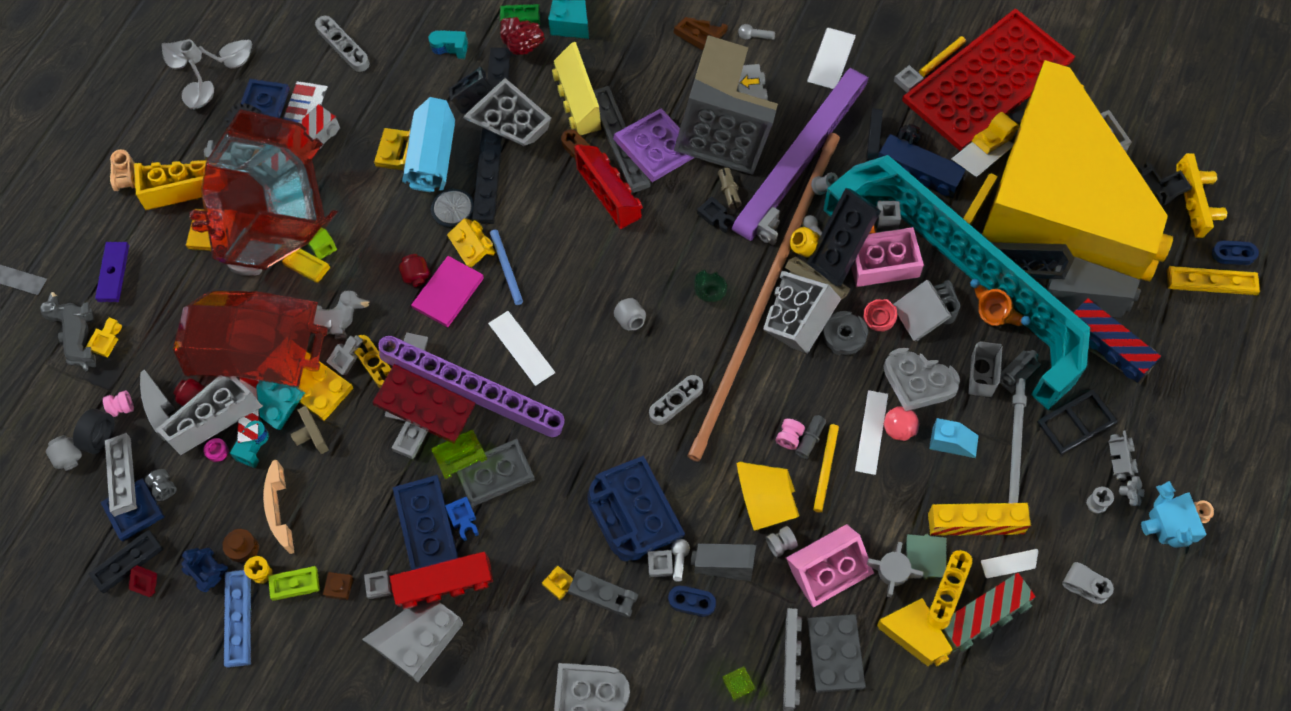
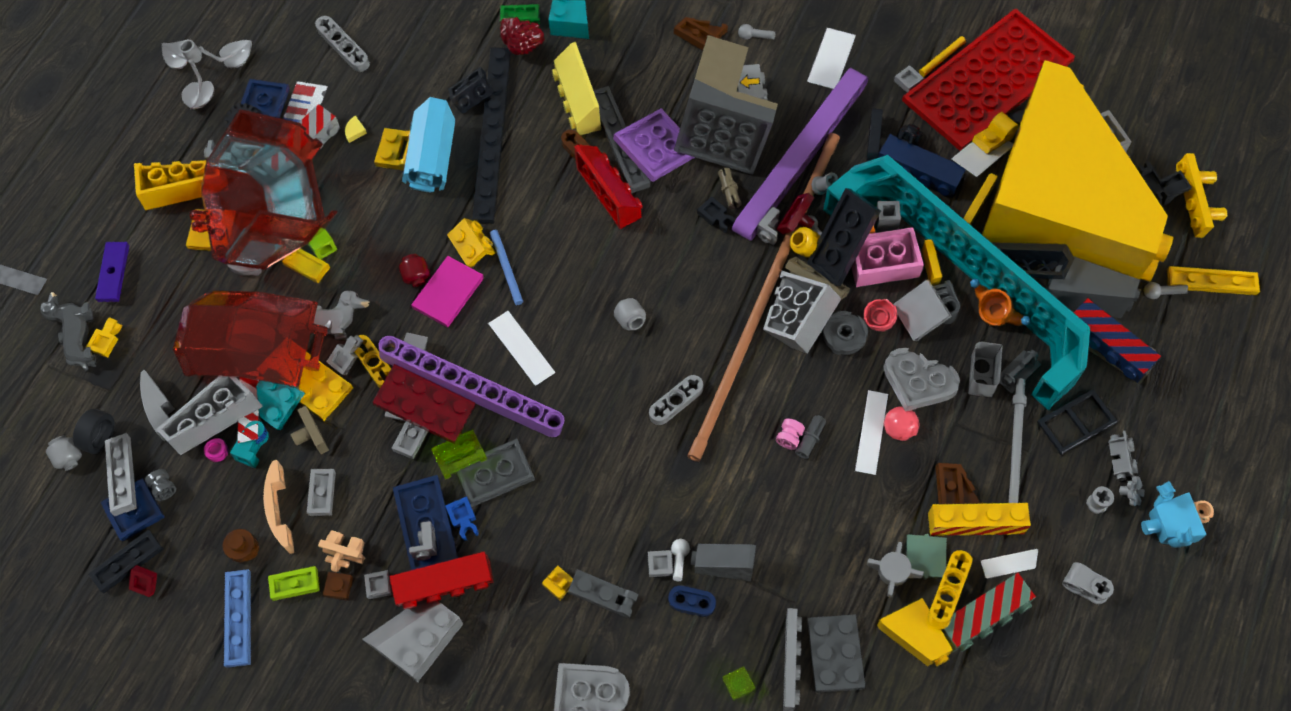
bright pink wheel [103,391,134,417] -> none
light nougat piece [110,149,136,191] -> none
dark red head [173,378,206,406] -> none
dark blue piece [181,548,228,592] -> none
yellow bush [244,556,273,584] -> none
teal leg [429,30,468,59] -> none
light grey wheel [431,189,474,228] -> none
light grey wedge [463,78,551,146] -> none
dark blue plate [587,456,685,561] -> none
clear green hair [694,270,728,302] -> none
yellow slope [737,462,799,530] -> none
light grey wheel [766,526,798,558] -> none
bright pink slope [786,524,874,607] -> none
yellow bar [813,424,839,512] -> none
medium azure slope [929,418,979,458] -> none
dark blue plate [1211,241,1259,265] -> none
none -> light grey plate [307,469,336,516]
none -> light nougat hips [318,530,365,572]
none -> light yellow tile [345,115,367,143]
none -> light grey bracket [409,521,437,561]
none -> dark red tile [777,193,815,234]
none -> yellow tile [921,239,942,286]
none -> reddish brown wing [935,463,984,504]
none -> light grey bar [1143,282,1188,299]

